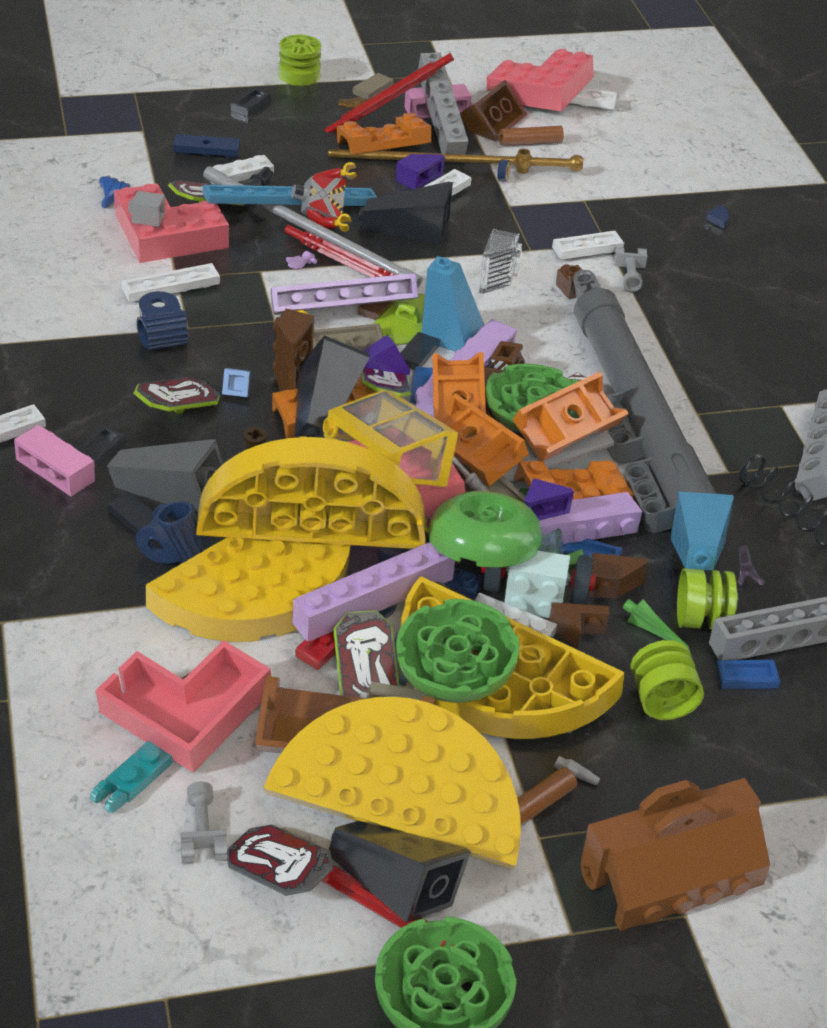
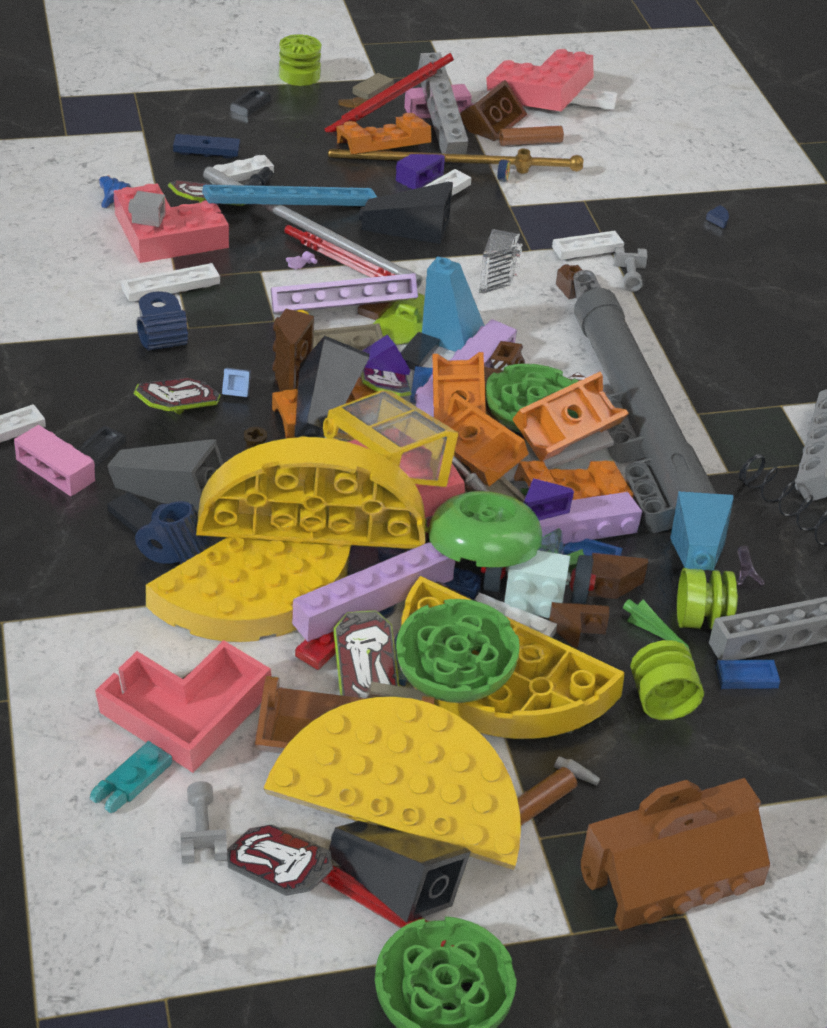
torso [291,162,357,232] -> none

